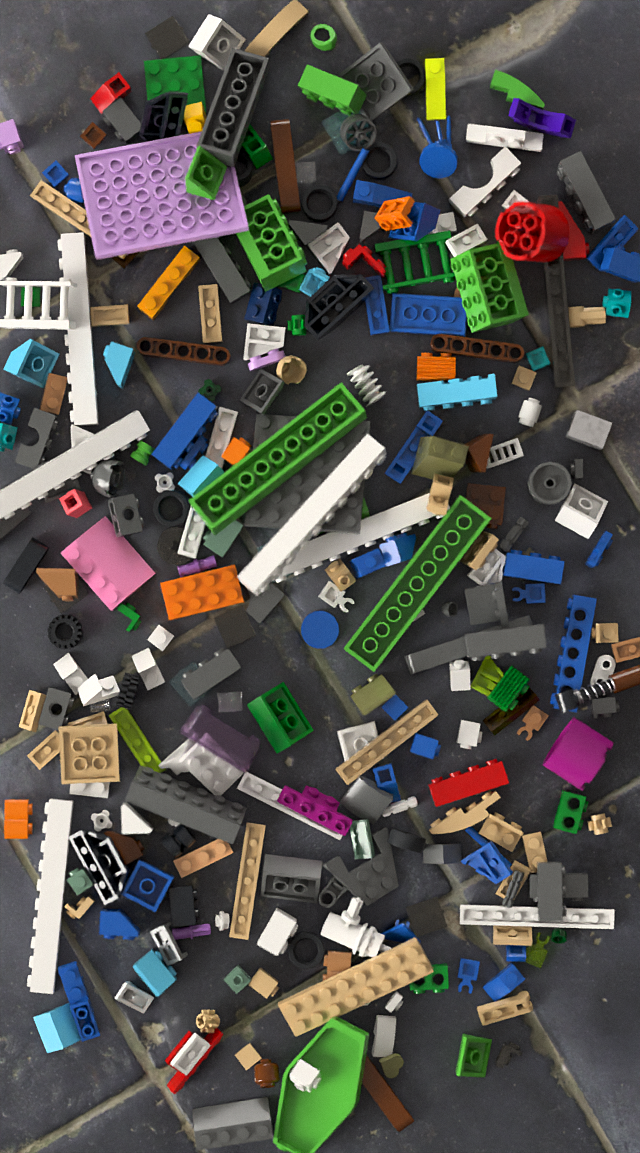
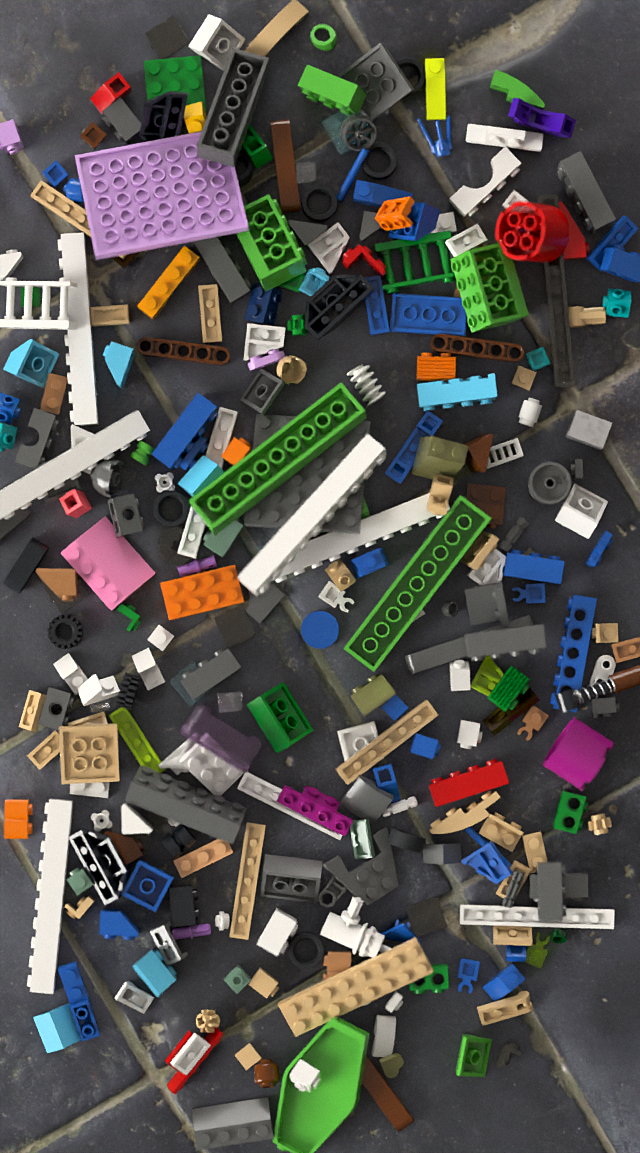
bright green slope [185,146,227,200] -> none
dark green plate [198,379,221,402] -> none
blue slope [379,533,416,567] -> none
blue tile [419,143,458,178] -> none

